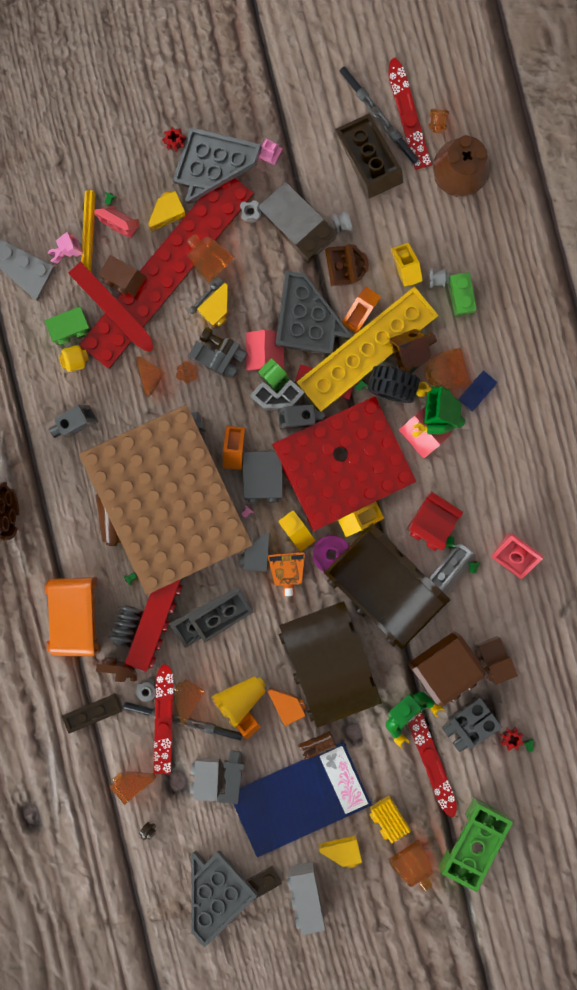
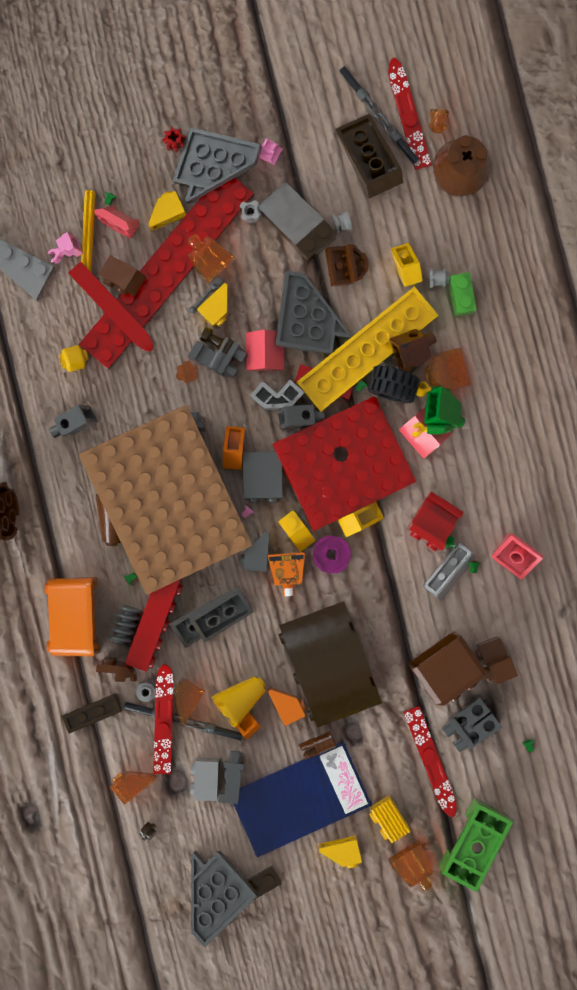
bright green brick [44,307,91,345] -> none
clear orange slope [136,356,165,397] -> none
bright green plate [258,358,290,394] -> none
light grey brick [287,862,325,935] -> none
dark brown panel [324,523,450,650] -> none
orange slope [342,286,381,333] -> none
green torso [385,692,444,749] -> none
clear blue plate [458,370,498,412] -> none
red gear [500,727,524,751] -> none

